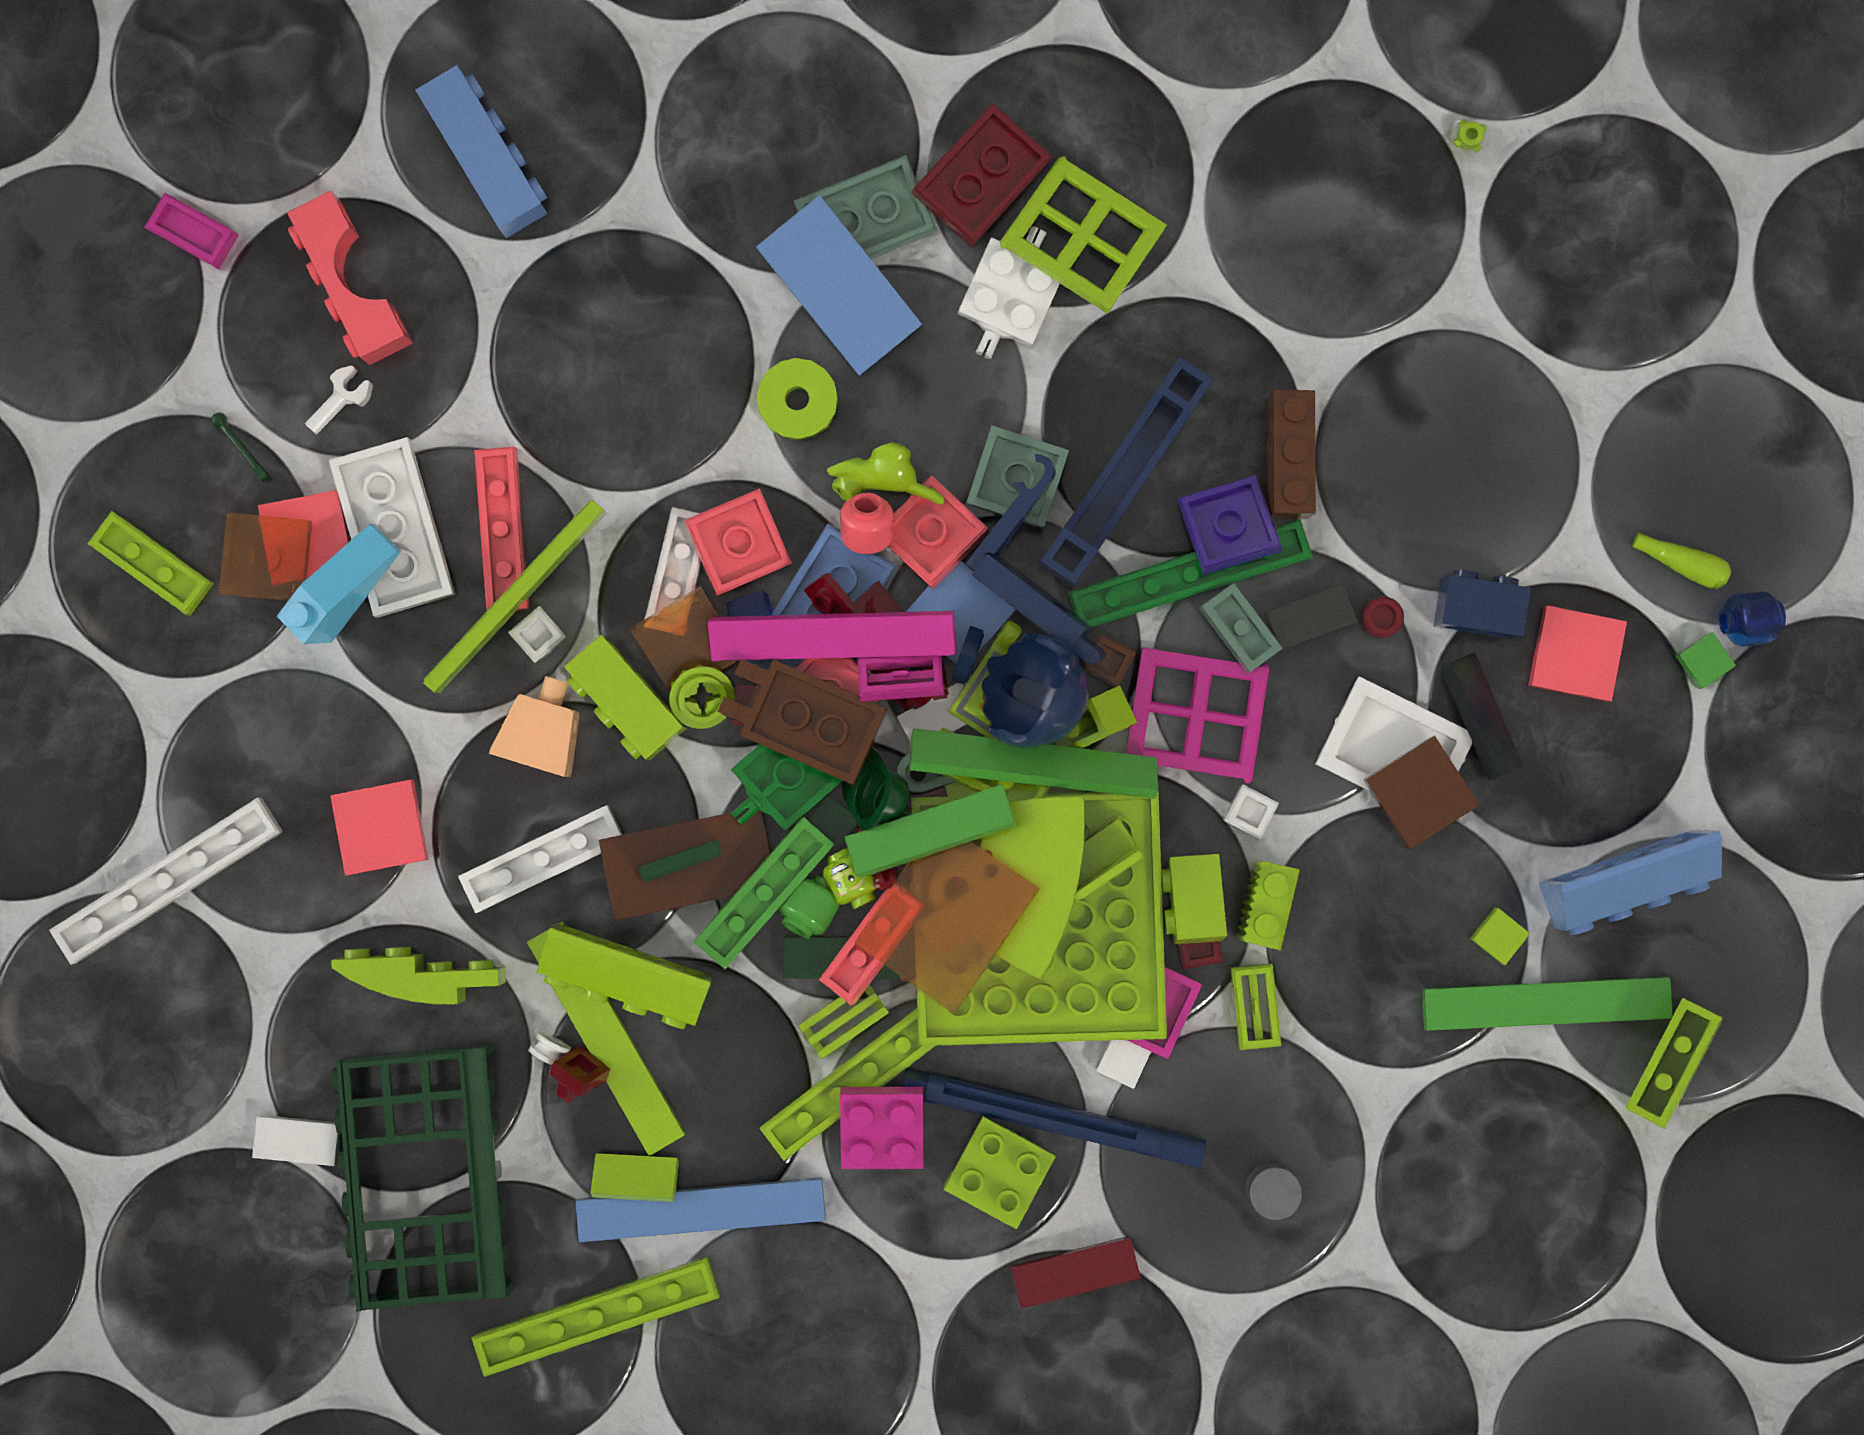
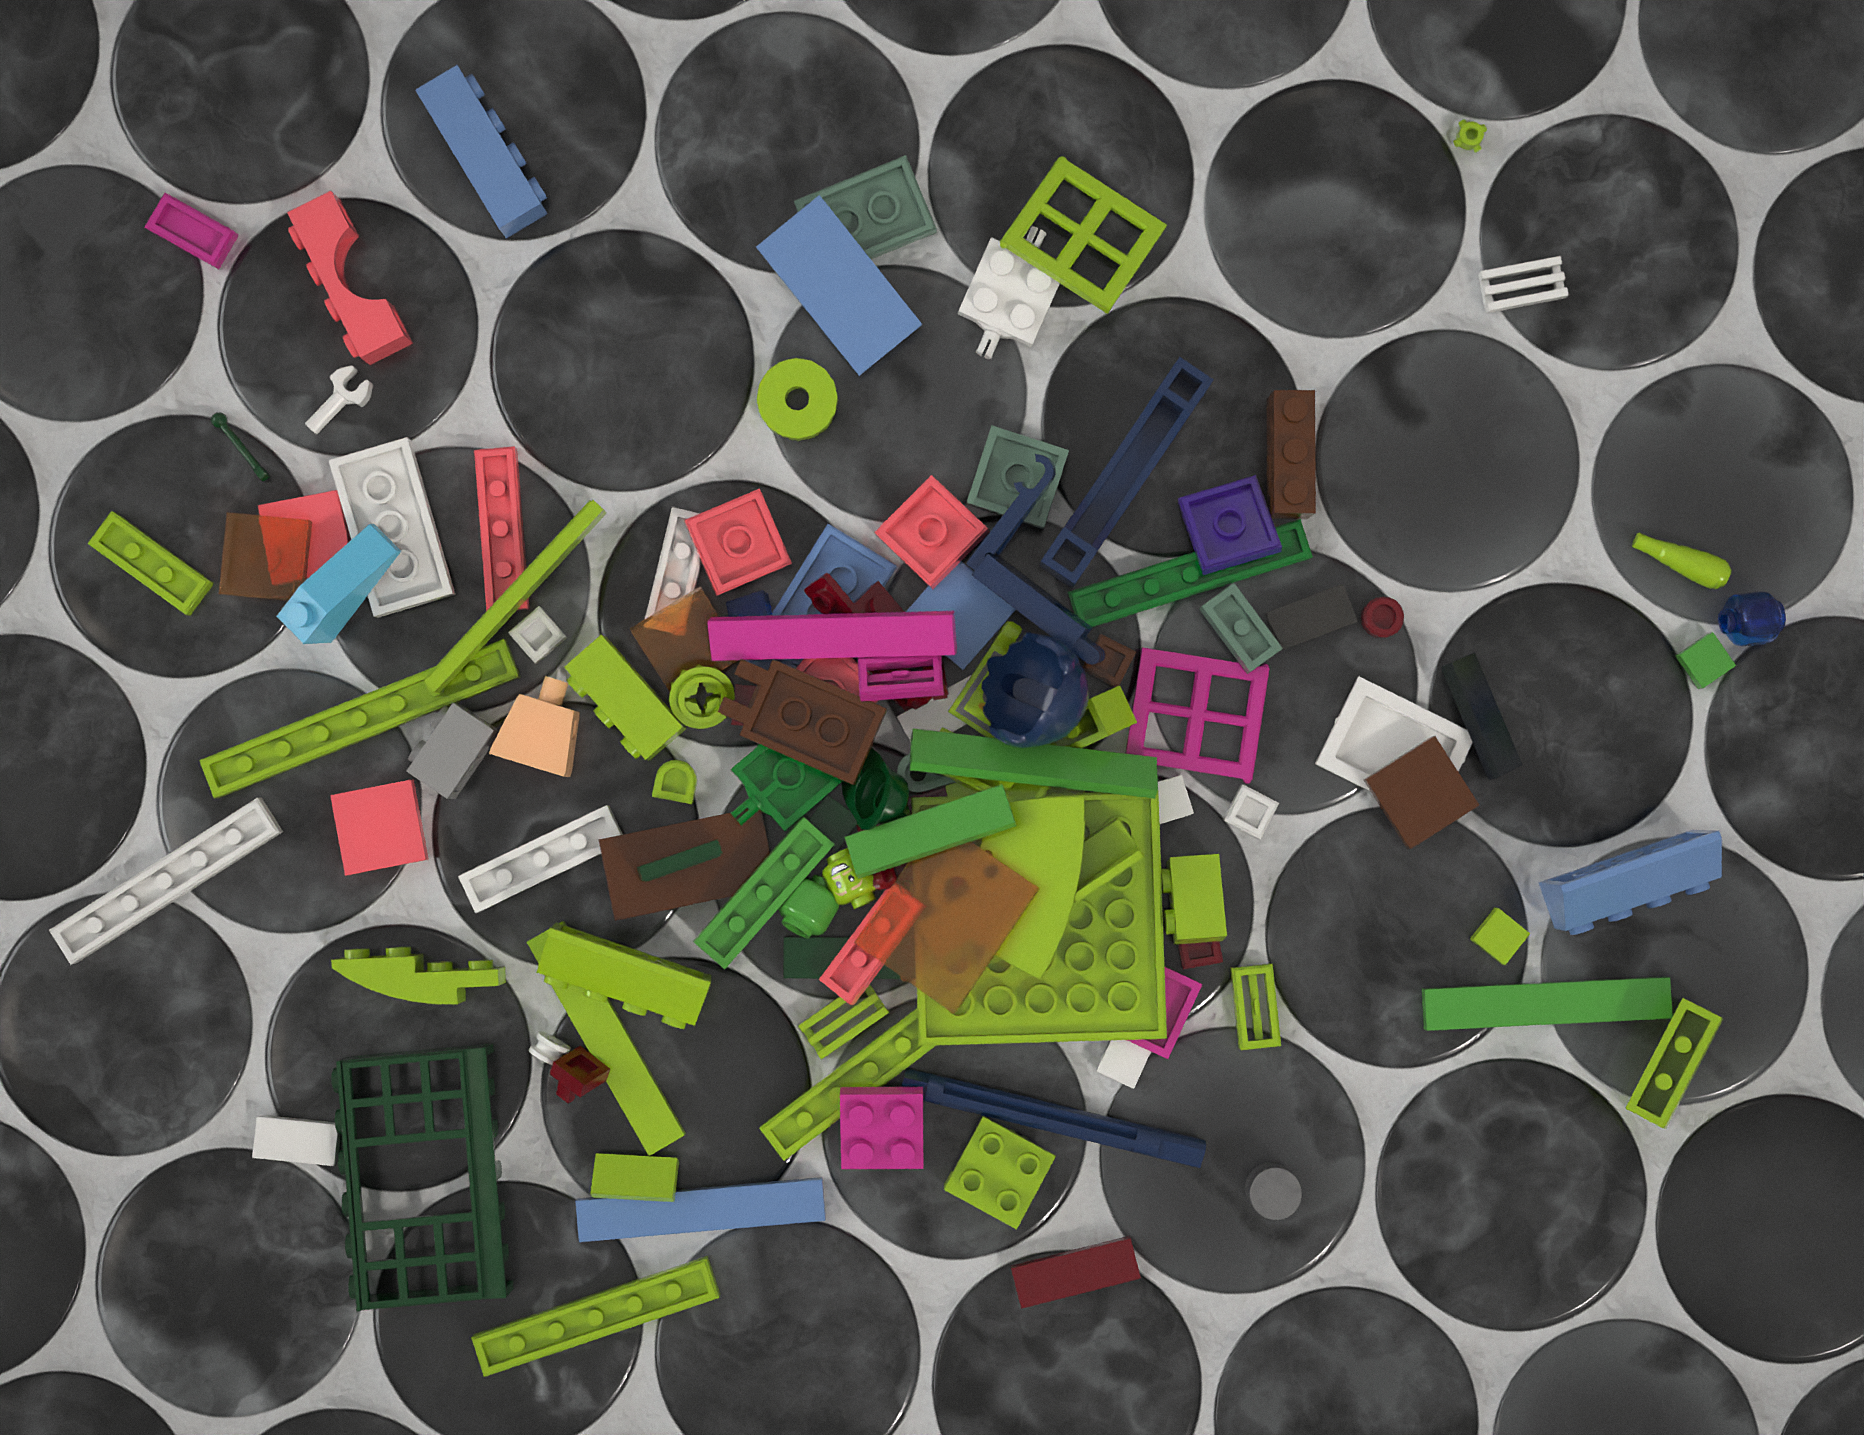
lime animal [827,442,945,505] -> none
coral head [840,493,893,554] -> none
dark red tile [911,103,1052,248] -> none
dark blue tile [951,625,984,685] -> none
lime brick [1236,860,1300,950] -> none
dark blue brick [1433,570,1531,639] -> none
coral tile [1528,605,1627,702] -> none
none -> lime tile [199,639,521,798]
none -> light grey brick [406,703,500,799]
none -> lime tile [652,760,697,804]
none -> white tile [1158,775,1194,824]
none -> white tile [1478,256,1568,313]

